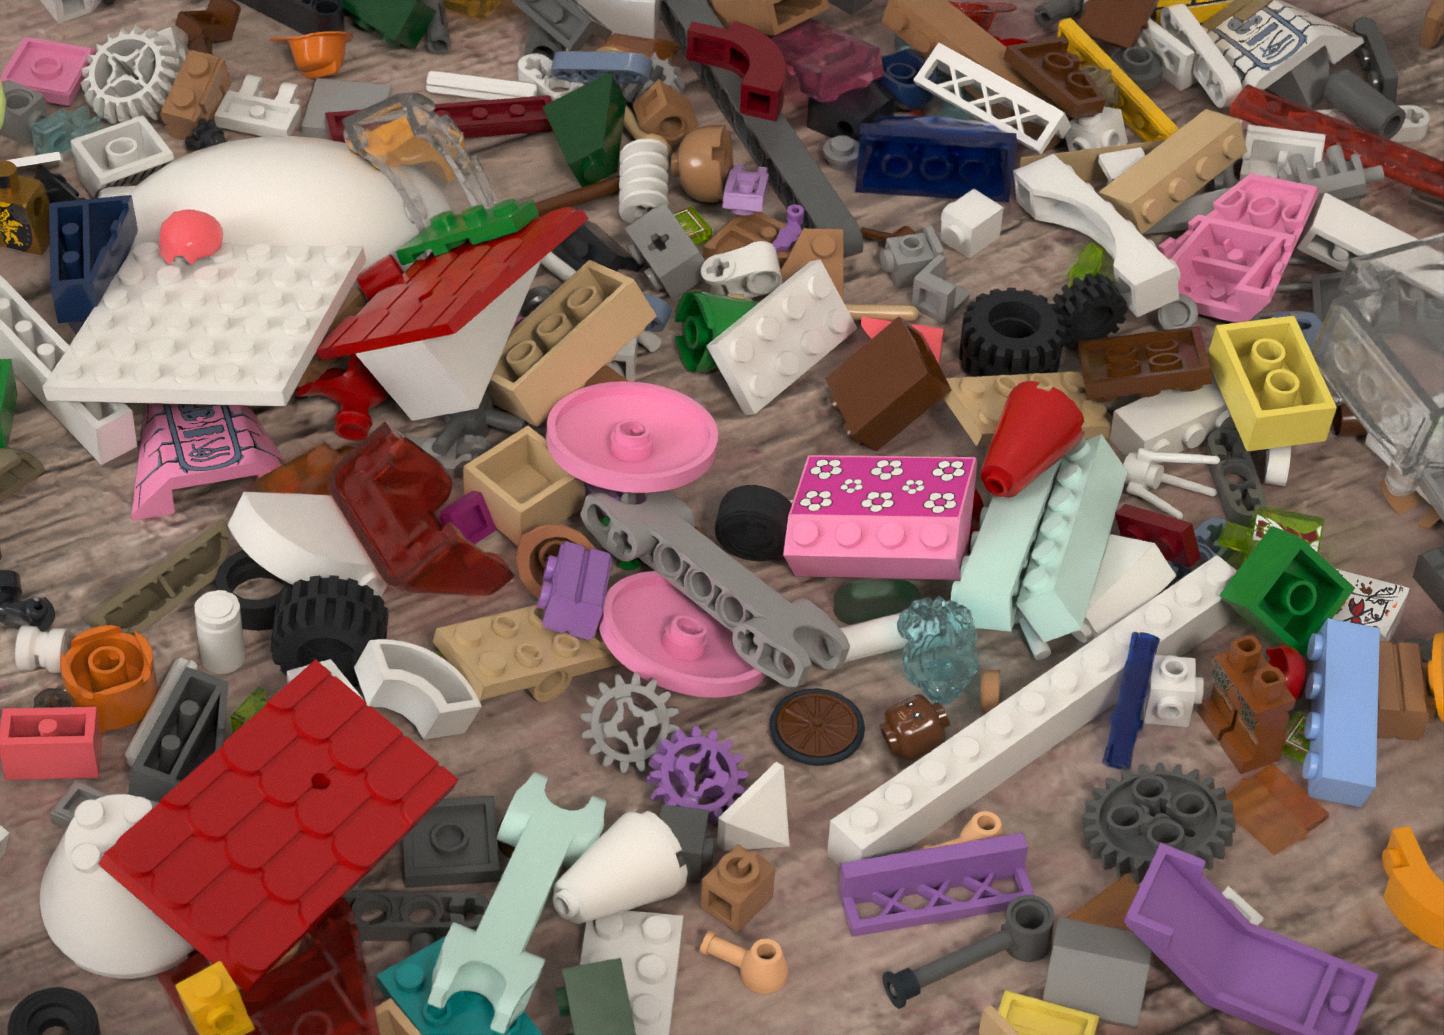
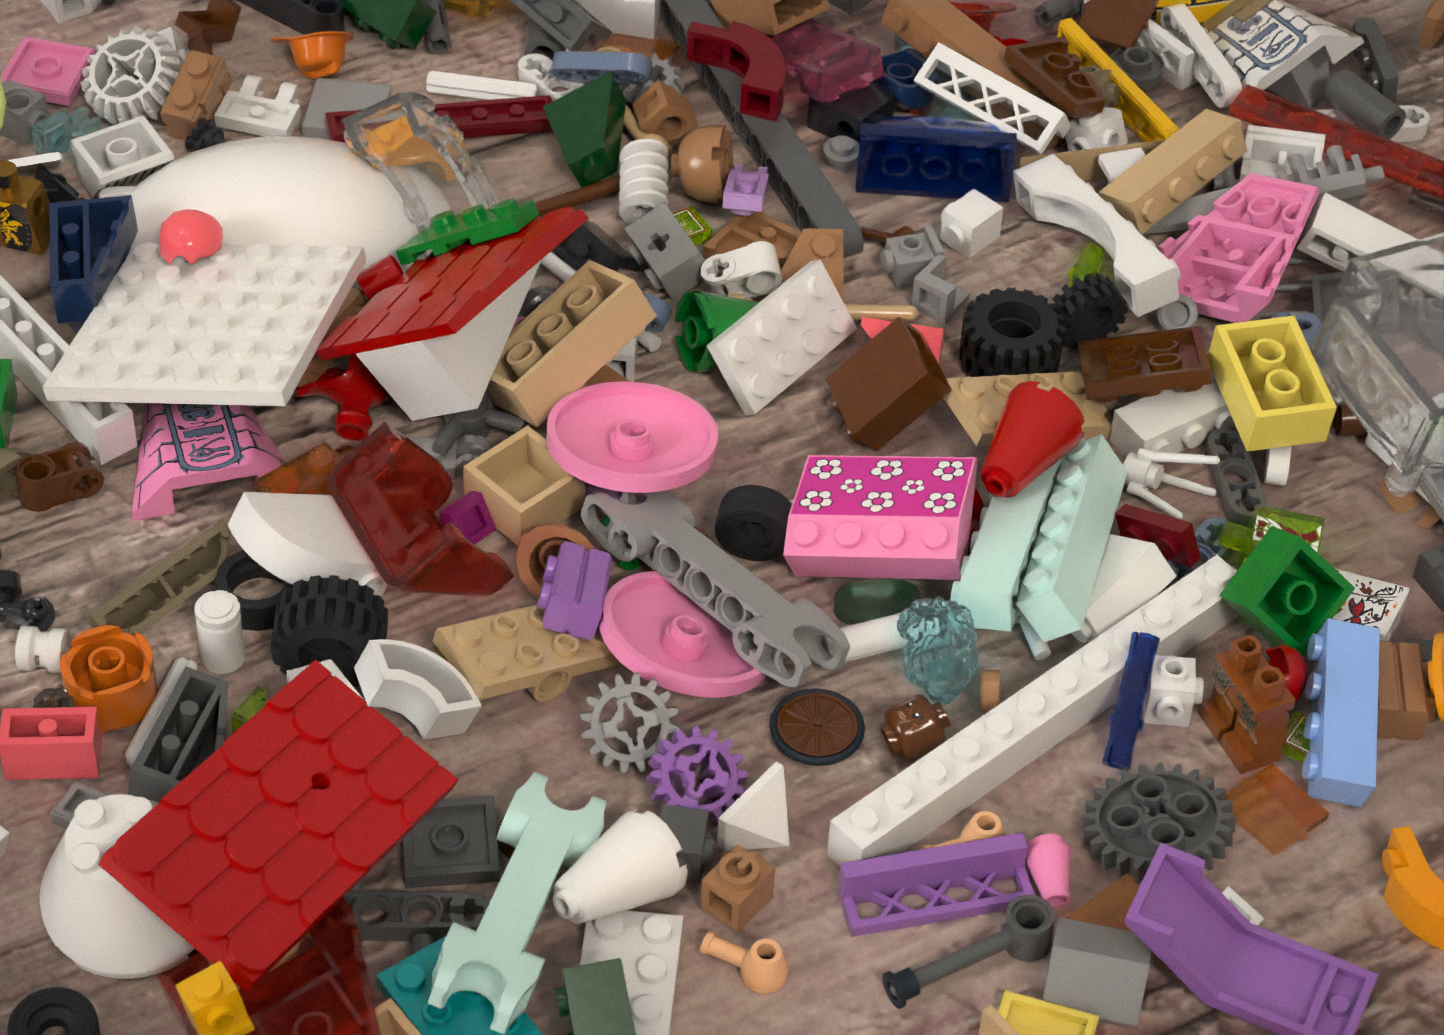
medium lavender piece [772,204,804,253] -> none
none -> reddish brown piece [16,442,104,512]
none -> bright pink cone [1026,834,1071,908]

